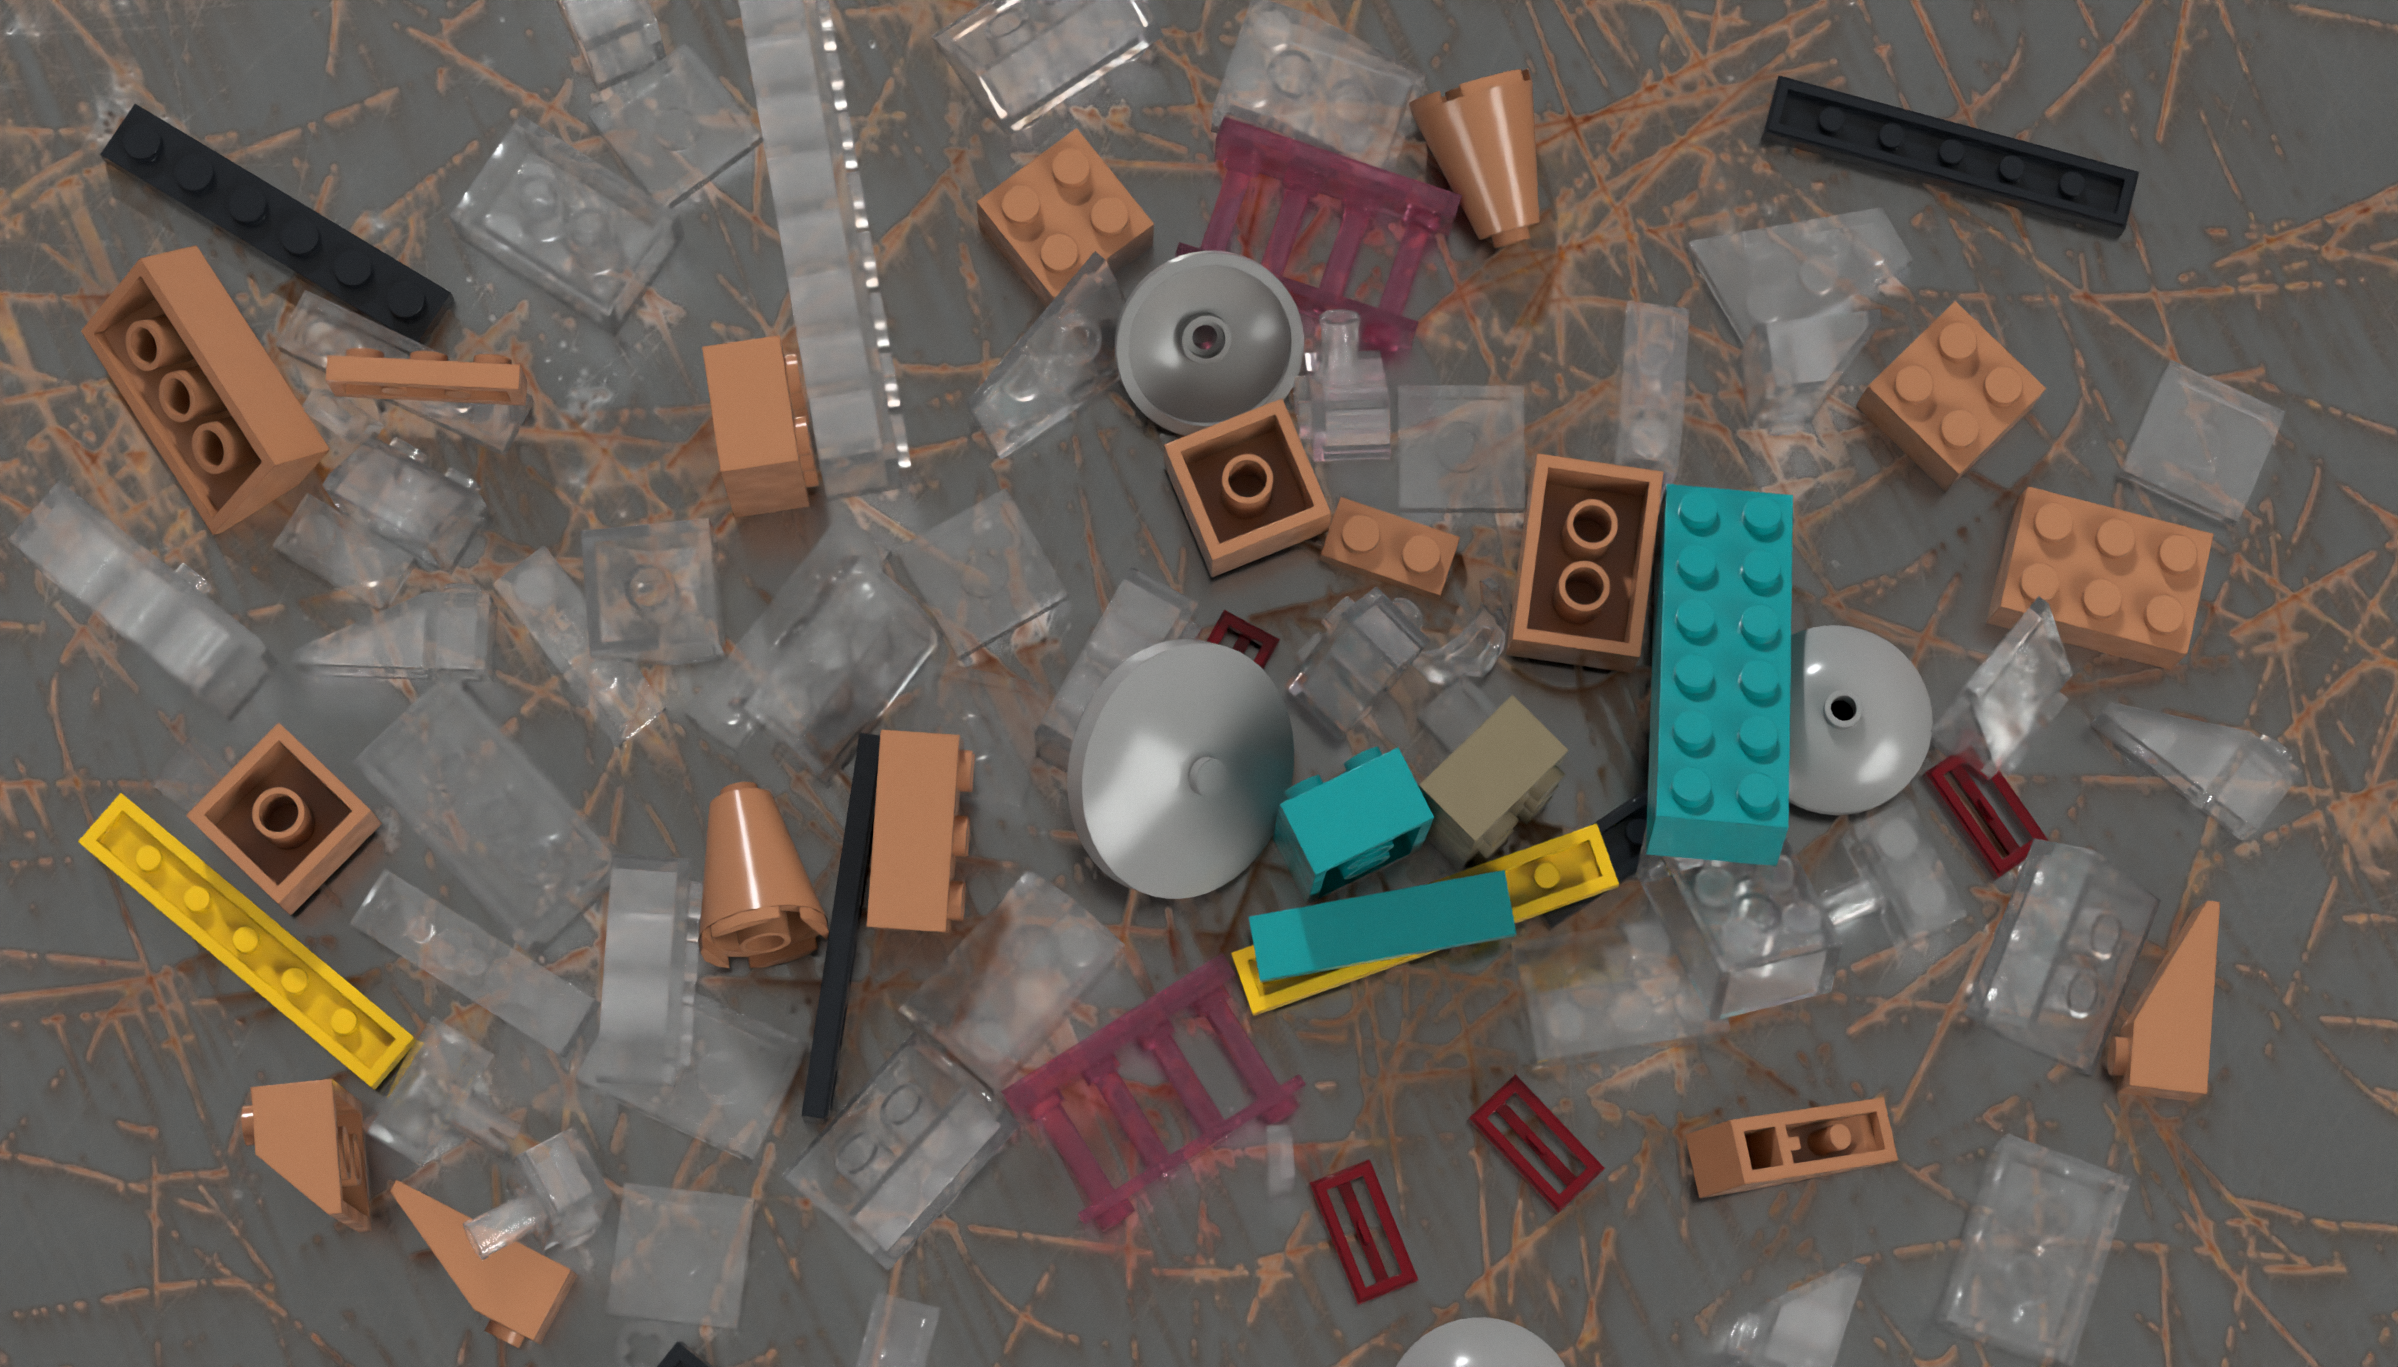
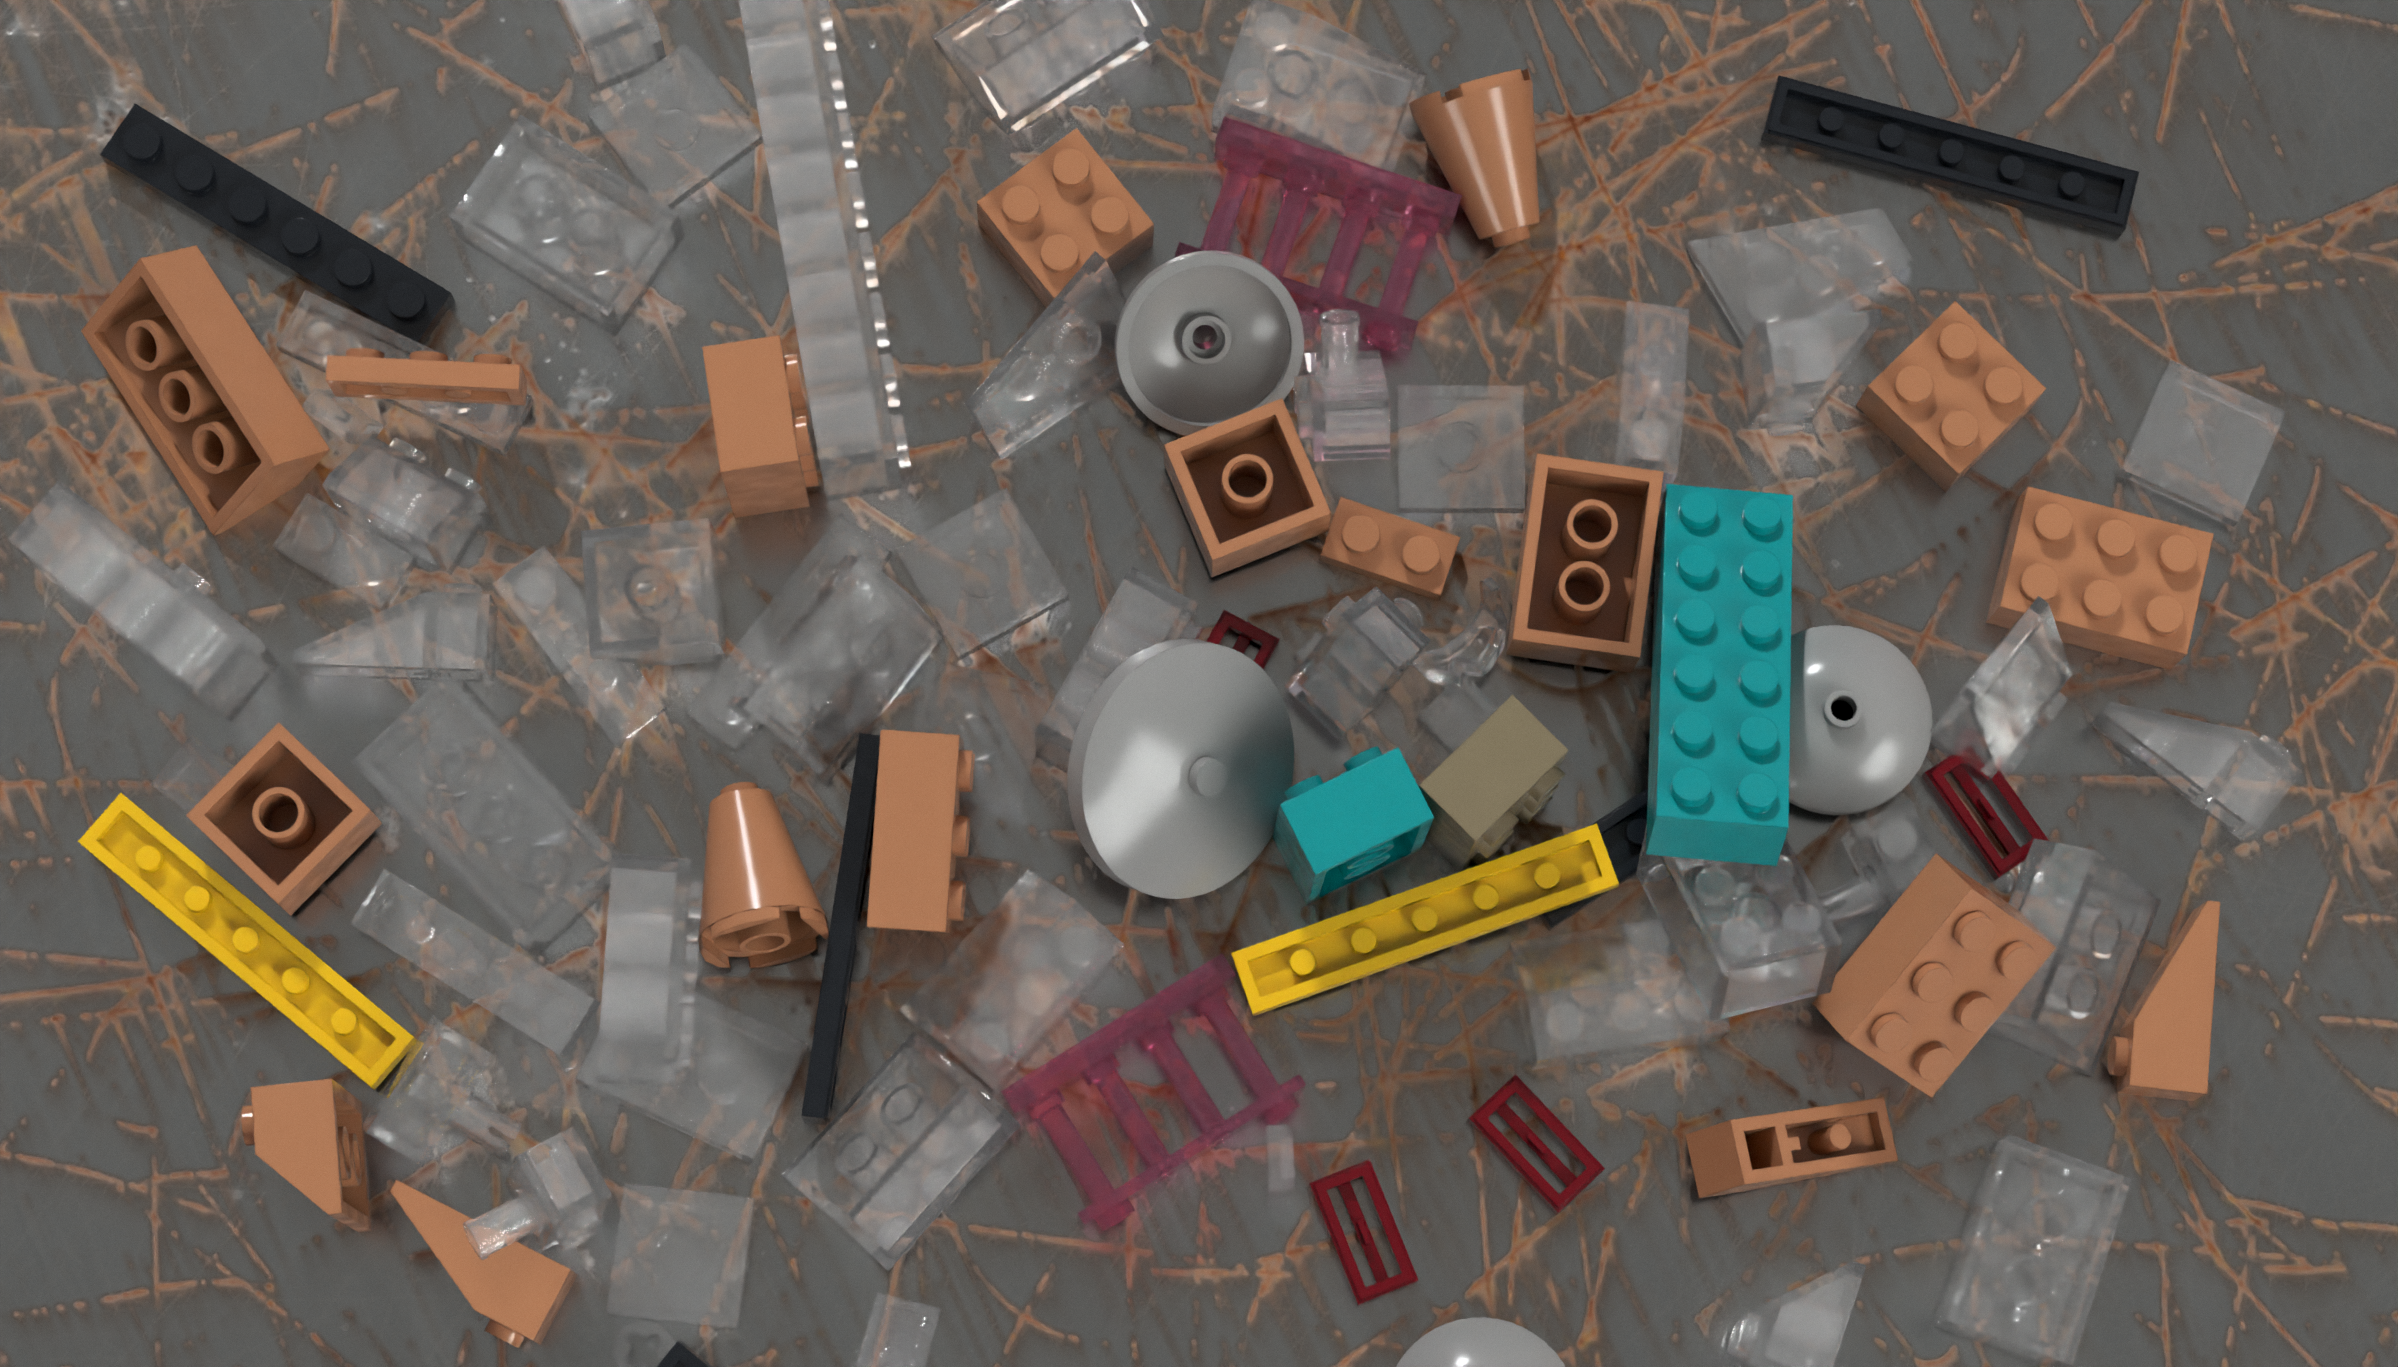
teal tile [1249,870,1517,983] -> none
none -> nougat brick [1812,853,2056,1098]

